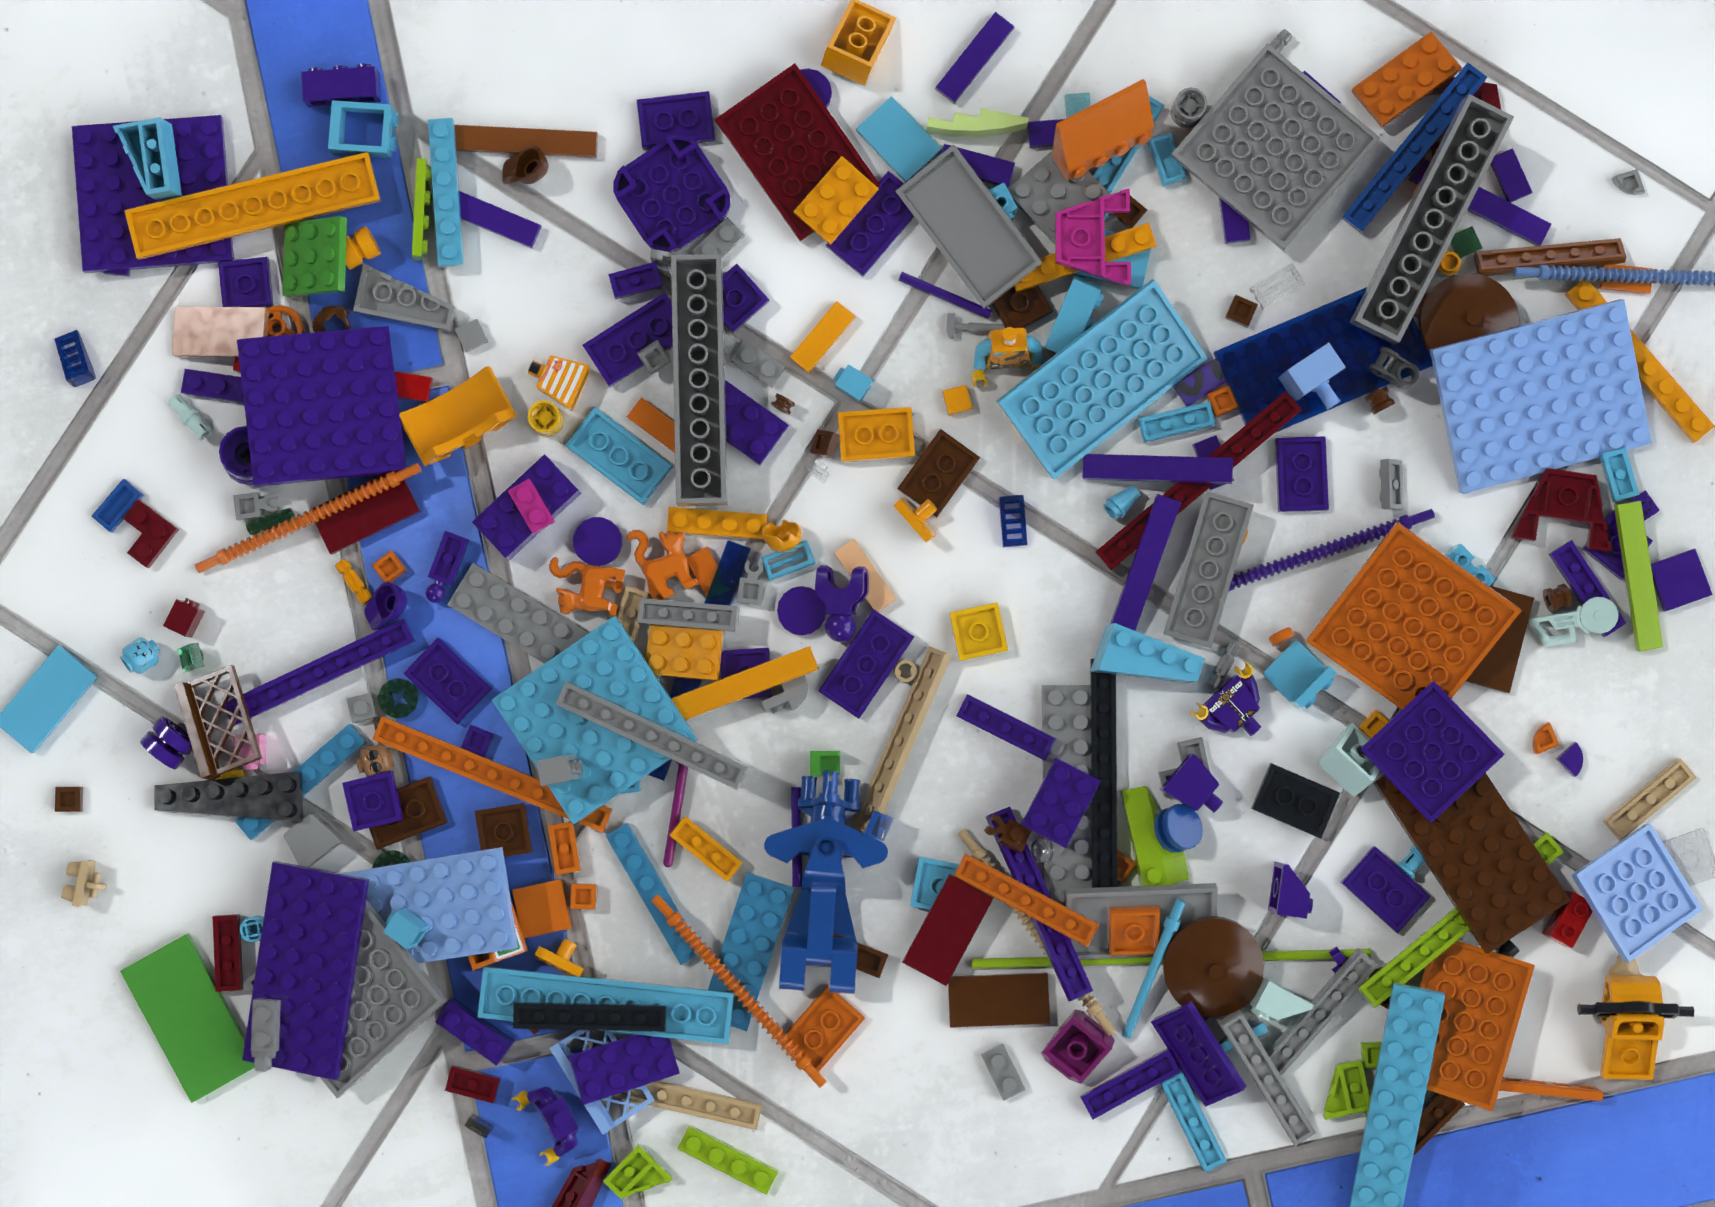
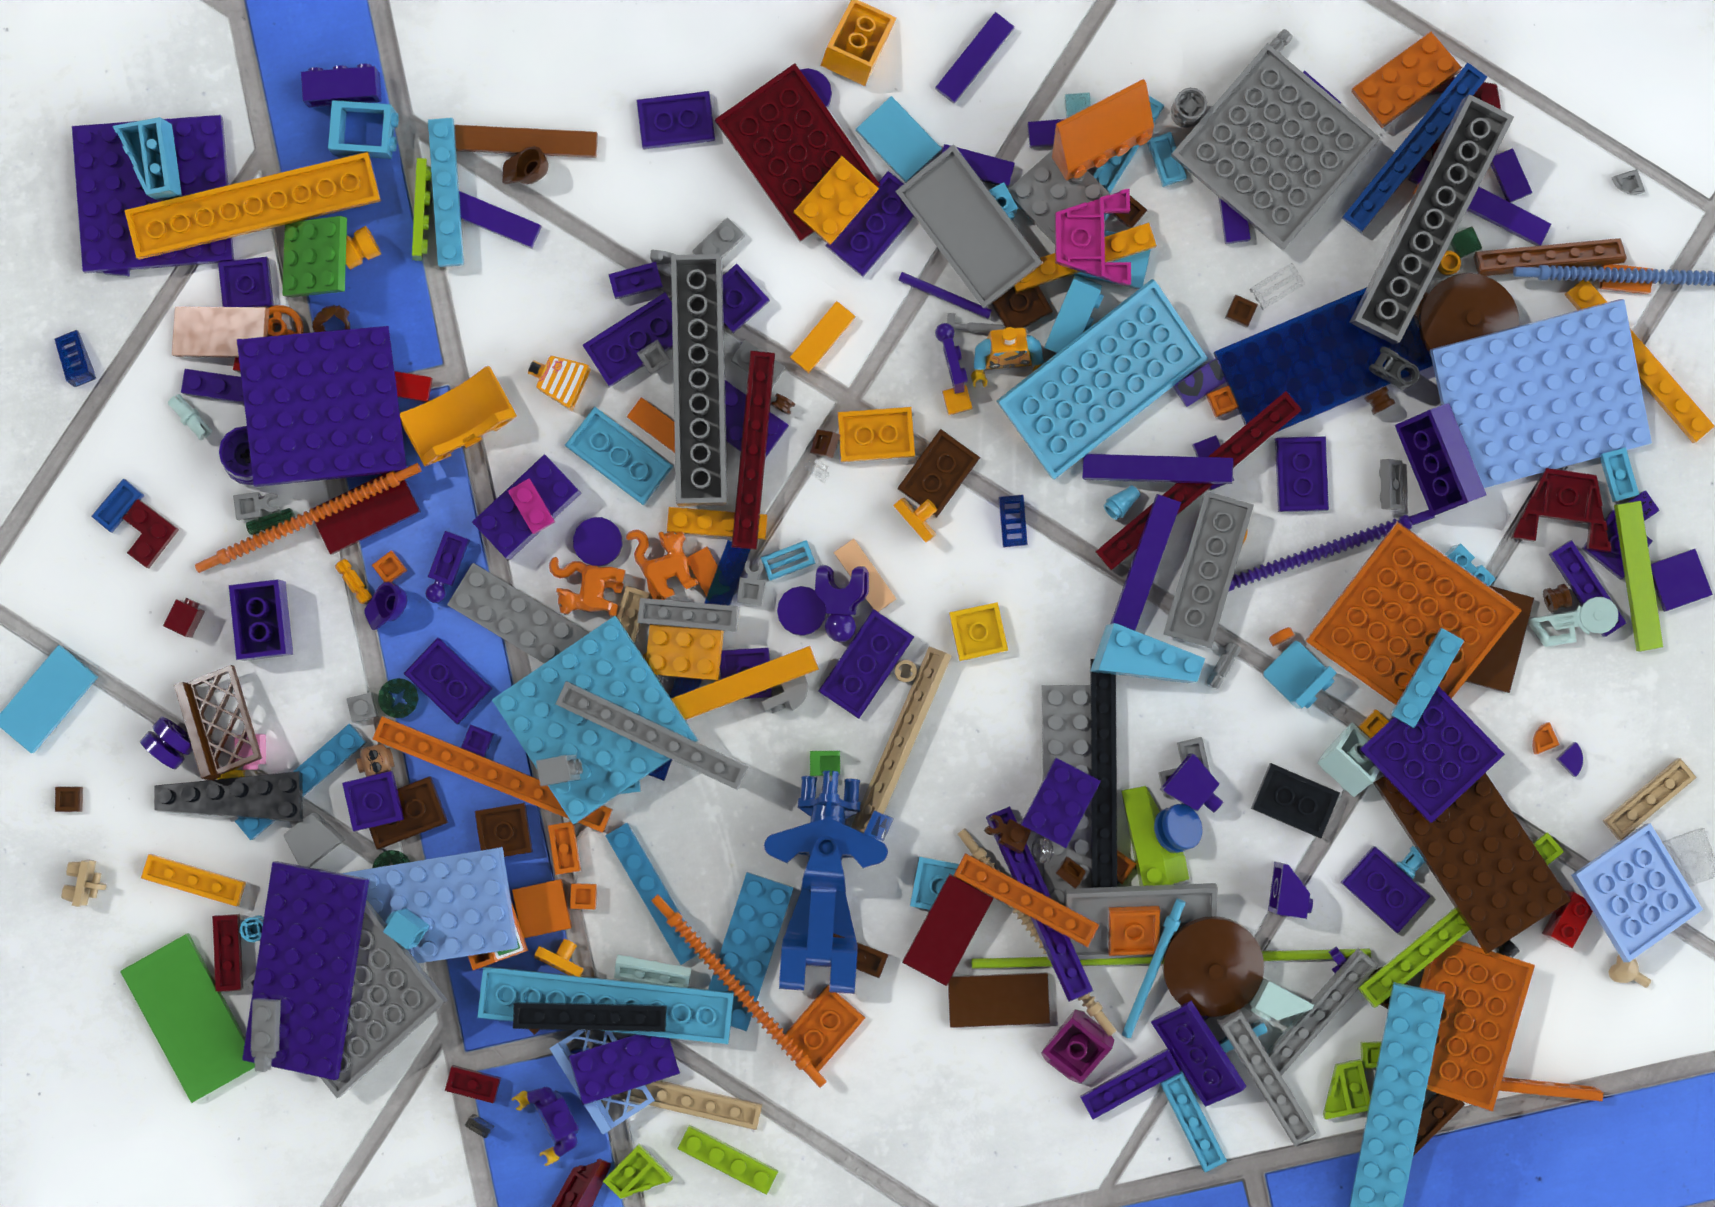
medium azure head [120,637,160,674] -> none
clear green plate [178,642,204,673] -> none
dark purple plate [224,619,415,726] -> none
light grey wing [353,263,456,332] -> none
dark purple brick [435,998,515,1066] -> none
light grey tile [455,319,488,352] -> none
yellow wheel [528,400,564,437] -> none
dark purple tile [613,134,730,253] -> none
magenta piece [663,762,688,868] -> none
light orange plate [669,816,743,882] -> none
light orange hair [762,520,802,552] -> none
dark purple bar [791,787,802,887] -> none
medium azure brick [833,364,873,404] -> none
yellowish green slope [926,108,1029,137] -> none
dark purple tile [956,694,1057,761] -> none
light grey plate [981,1043,1026,1101] -> none
medium azure tile [1137,401,1216,443] -> none
dark purple torso [1189,660,1261,736] -> none
light blue brick [1278,343,1346,410] -> none
light orange piece [1577,975,1695,1080] -> none
none -> light orange plate [141,854,246,907]
none -> dark purple brick [228,579,293,661]
none -> light aqua plate [614,955,692,988]
none -> dark red tile [732,351,775,550]
none -> dark purple plate [935,323,968,394]
none -> reddish brown tile [1056,856,1086,889]
none -> medium azure plate [1391,628,1464,728]
none -> dark purple brick [1395,403,1487,517]

